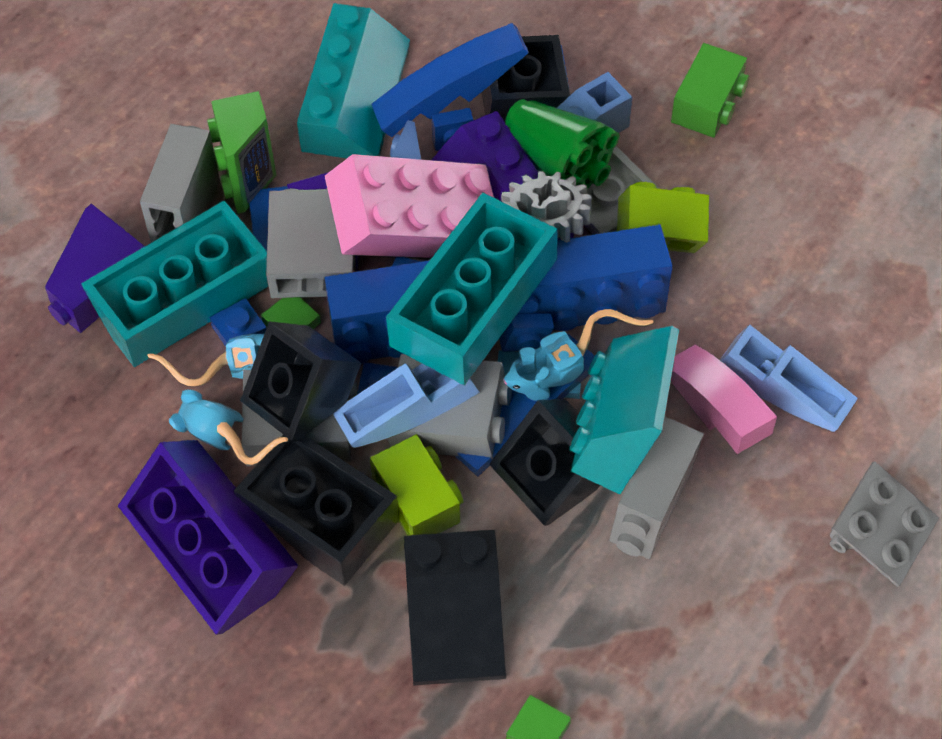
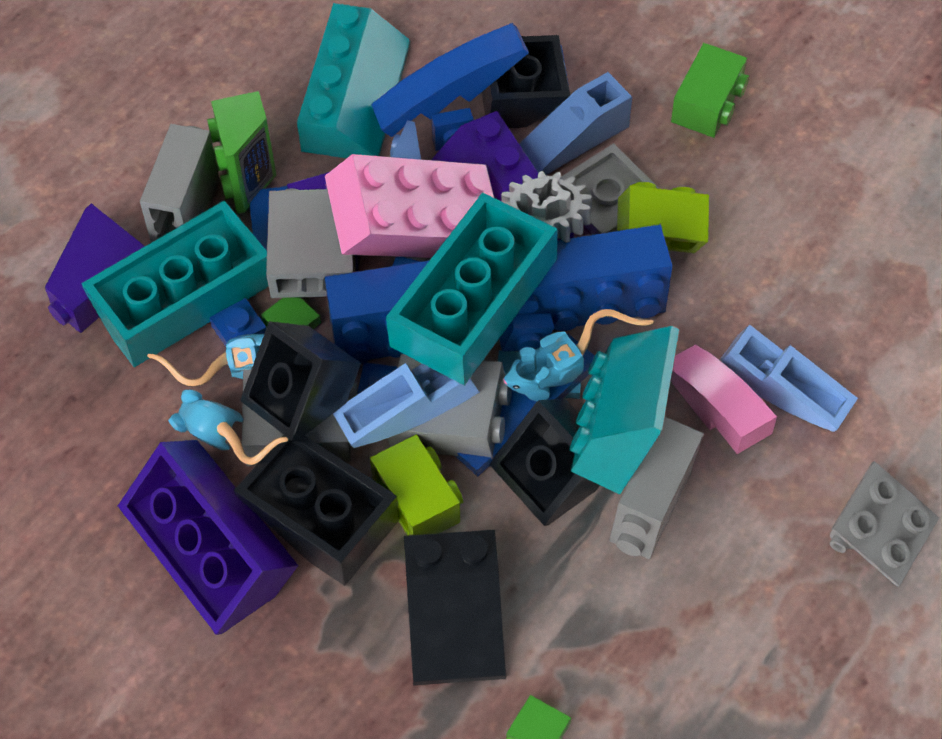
green cone [506,99,620,189] -> none

